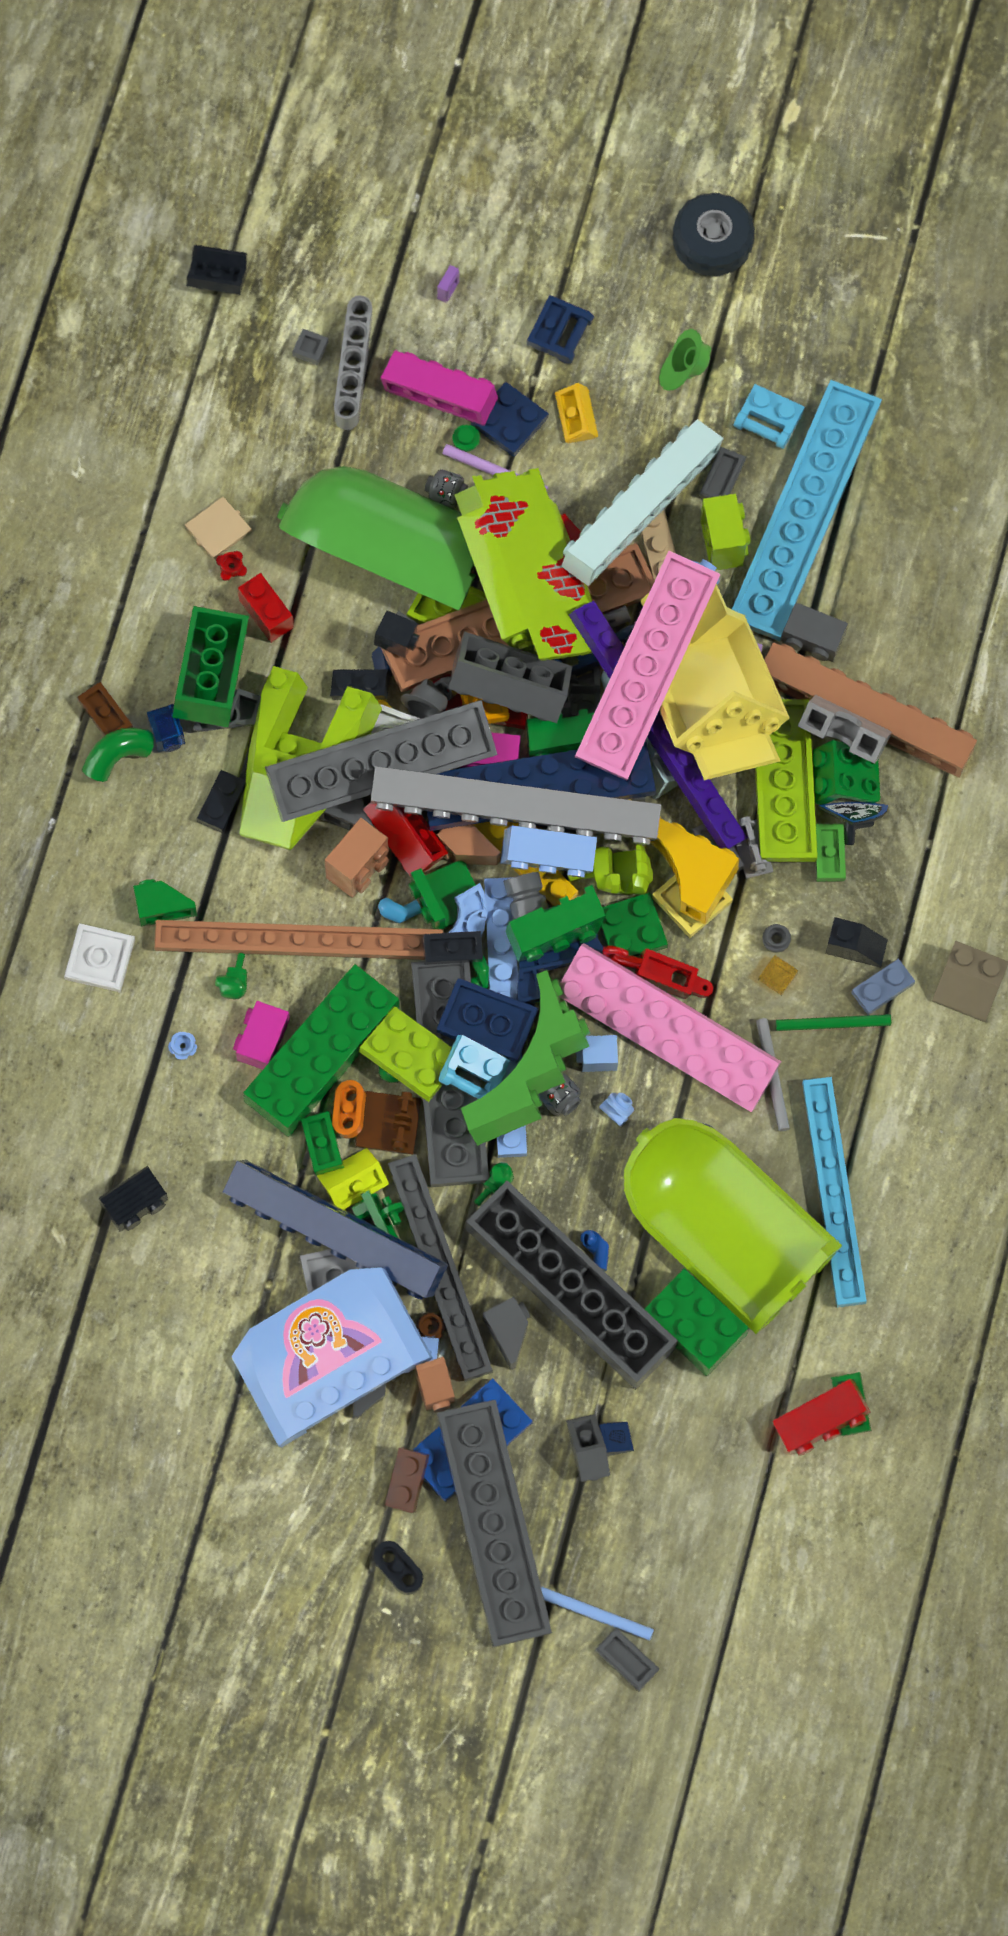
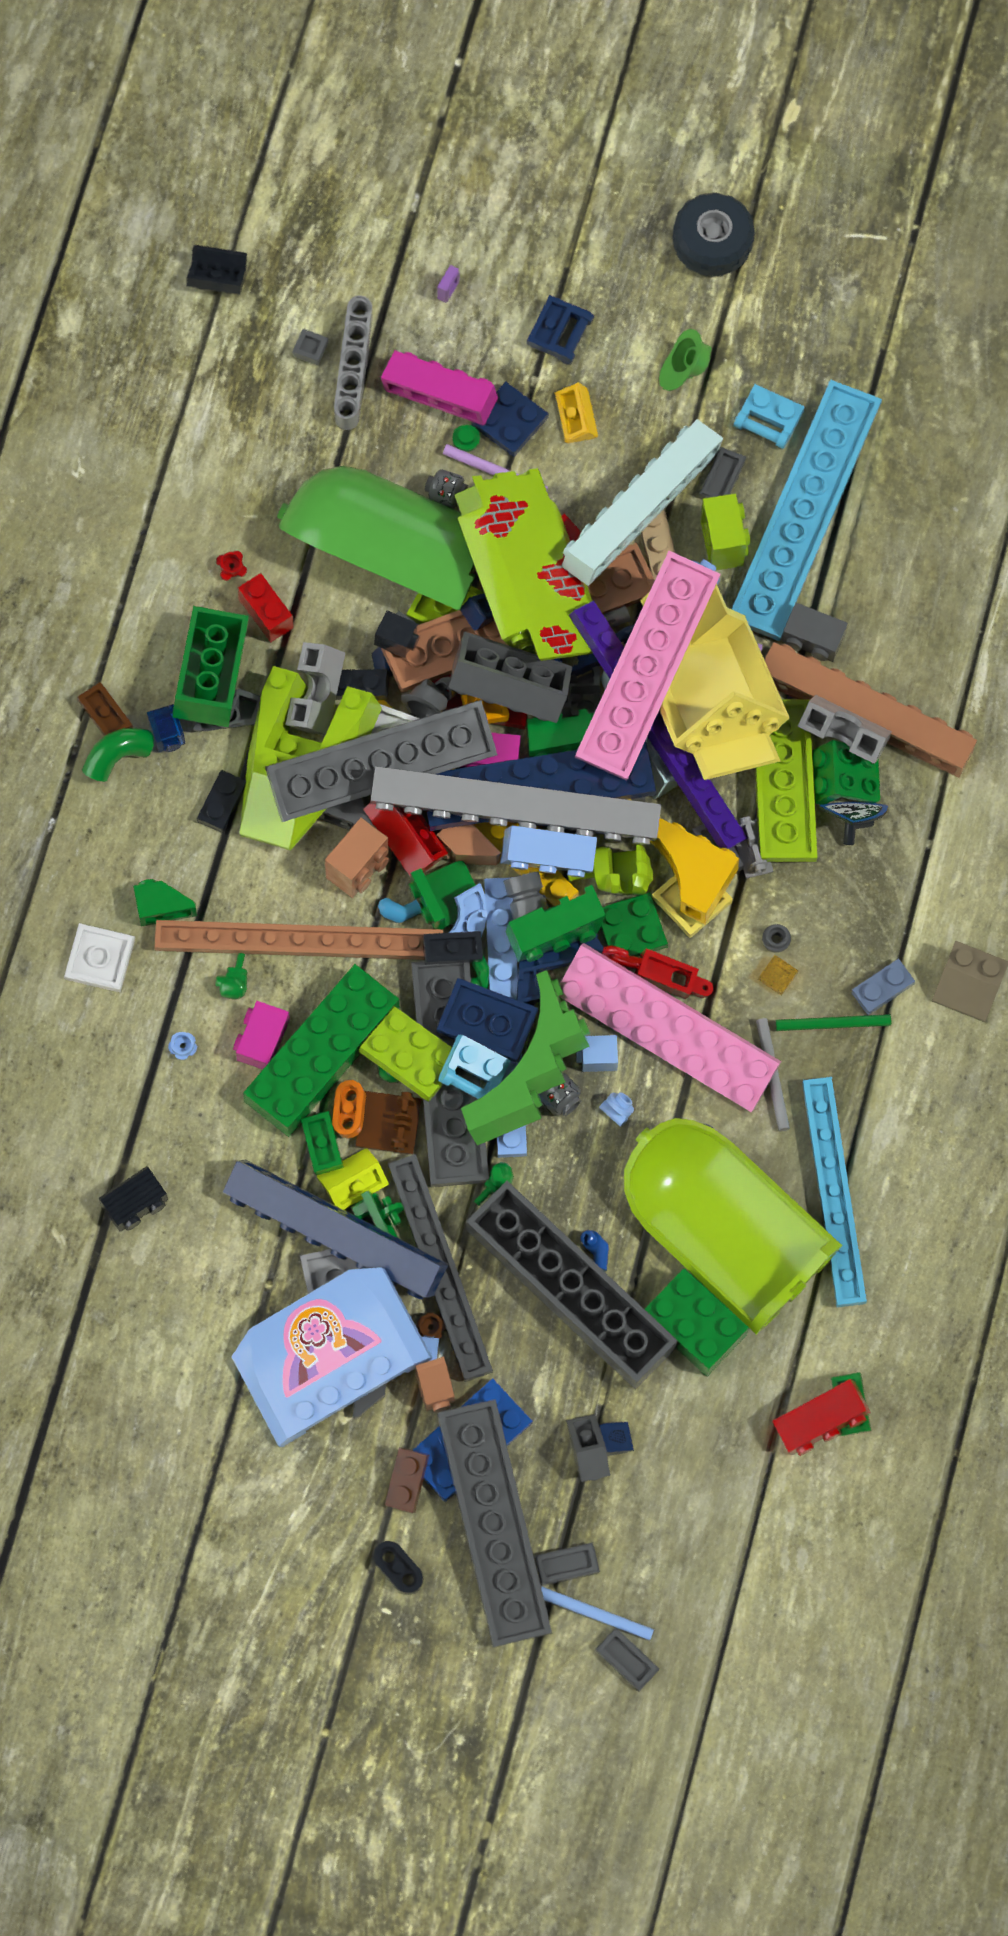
tan piece [185,497,252,560] -> none
dark grey slope [483,1297,530,1370] -> none
bright green plate [816,824,846,882] -> none
black slope [825,917,888,968] -> none
none -> light grey arch [285,642,345,735]
none -> dark blue slope [460,593,495,630]
none -> dark grey tile [535,1543,600,1586]

